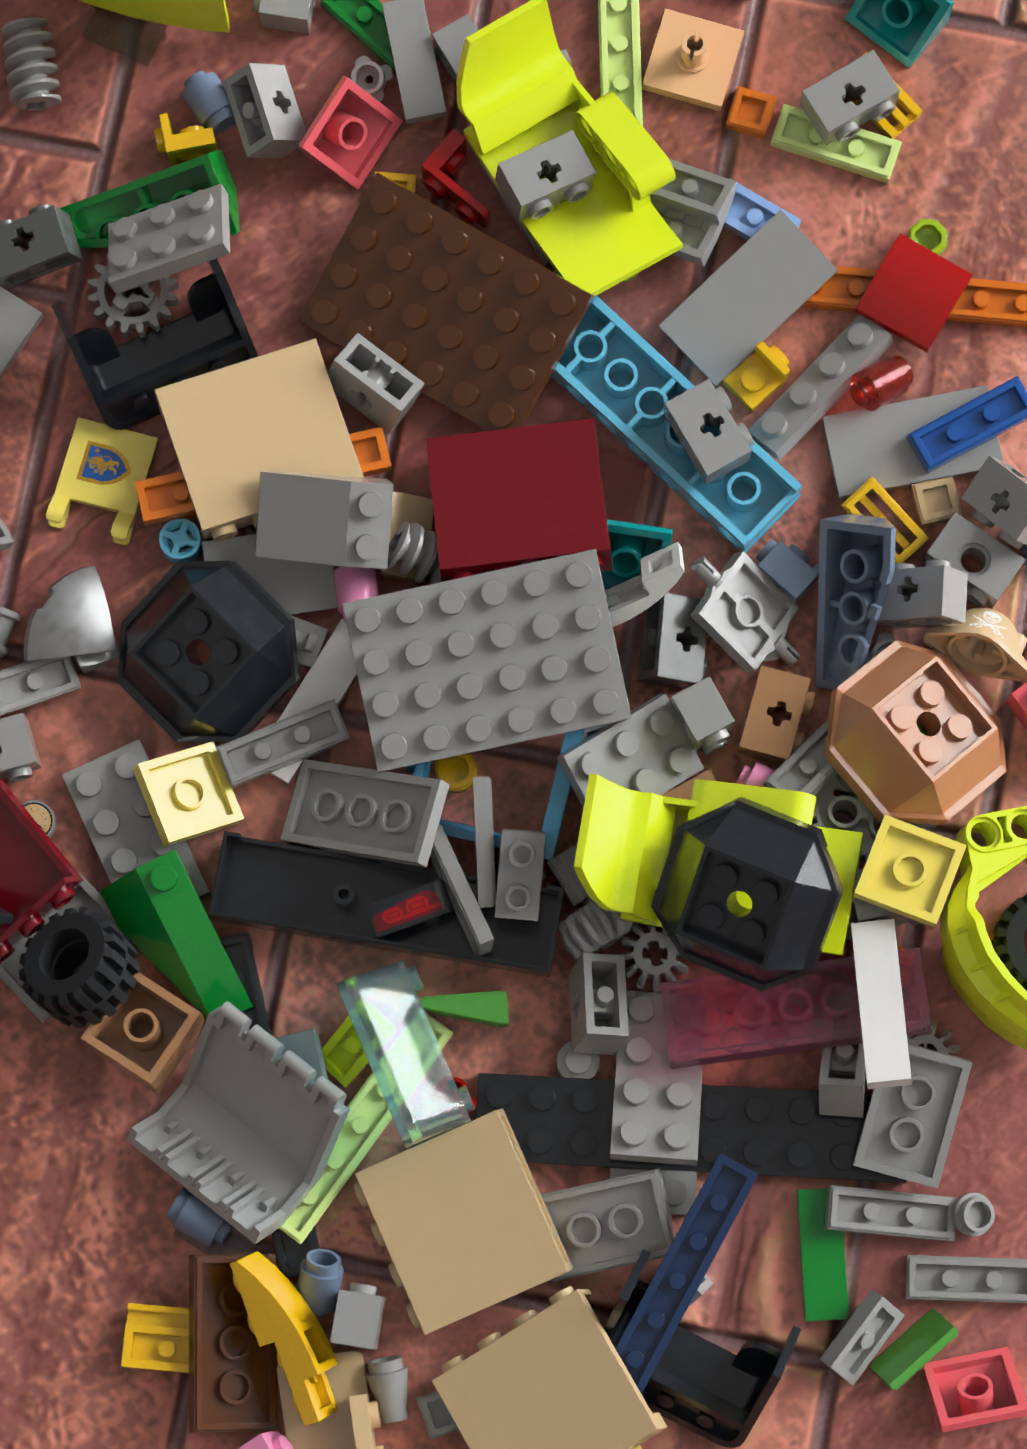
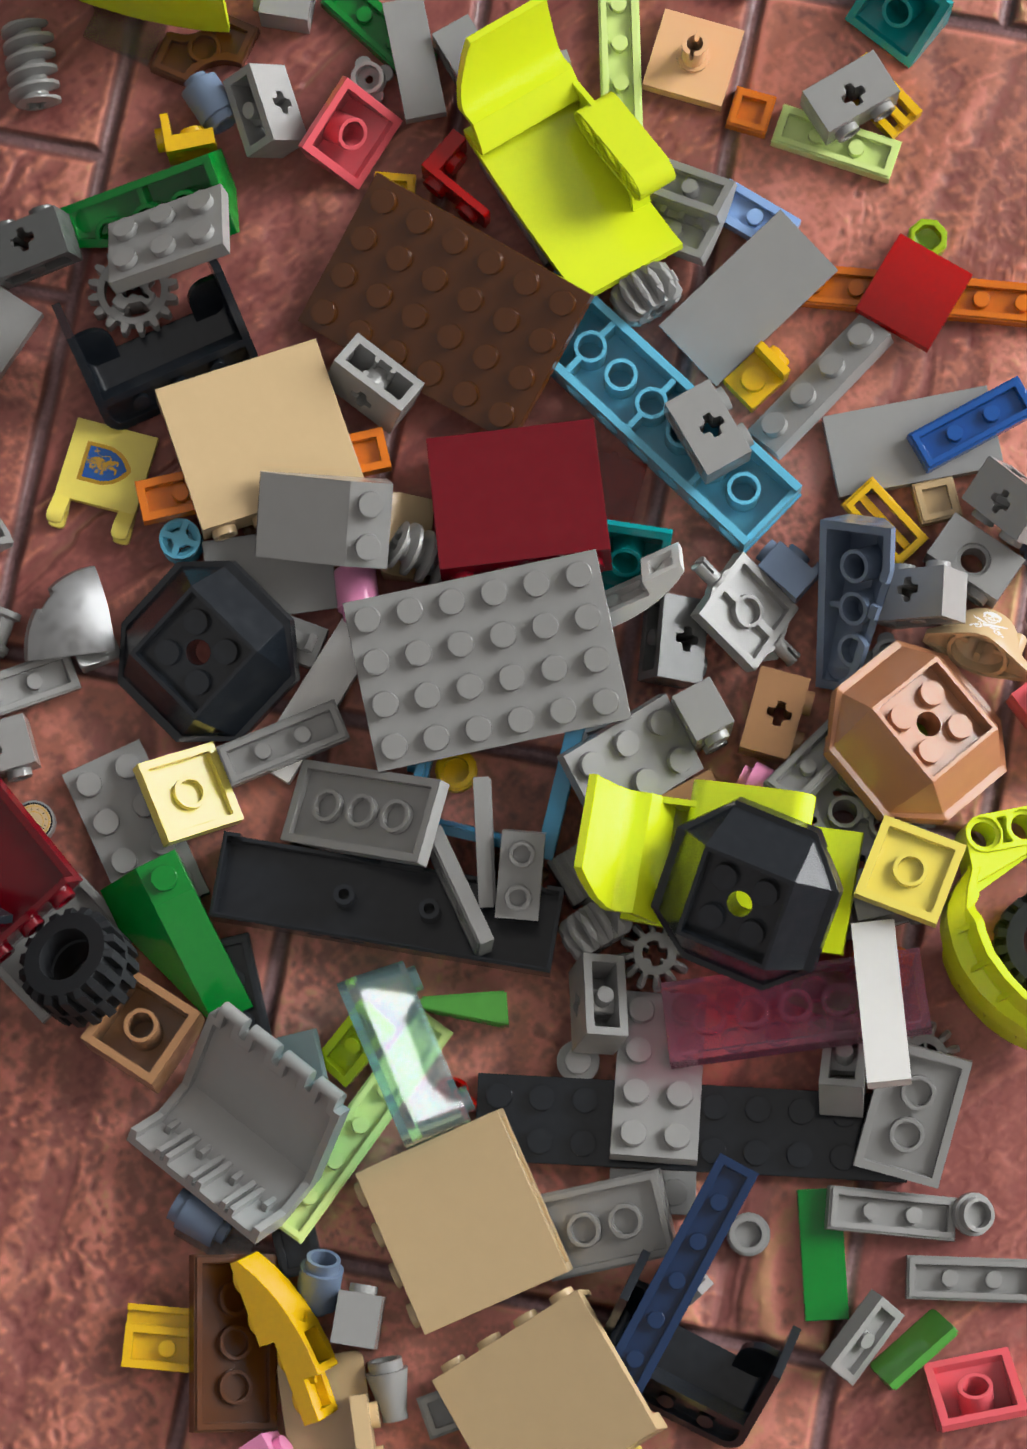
sticker [366,879,453,937] -> none
light grey brick [495,130,596,222] -> none
clear red brick [850,355,913,411] -> none
none -> reddish brown tile [150,15,260,87]
none -> light grey gear [609,261,683,327]
none -> light grey tile [726,1212,770,1256]

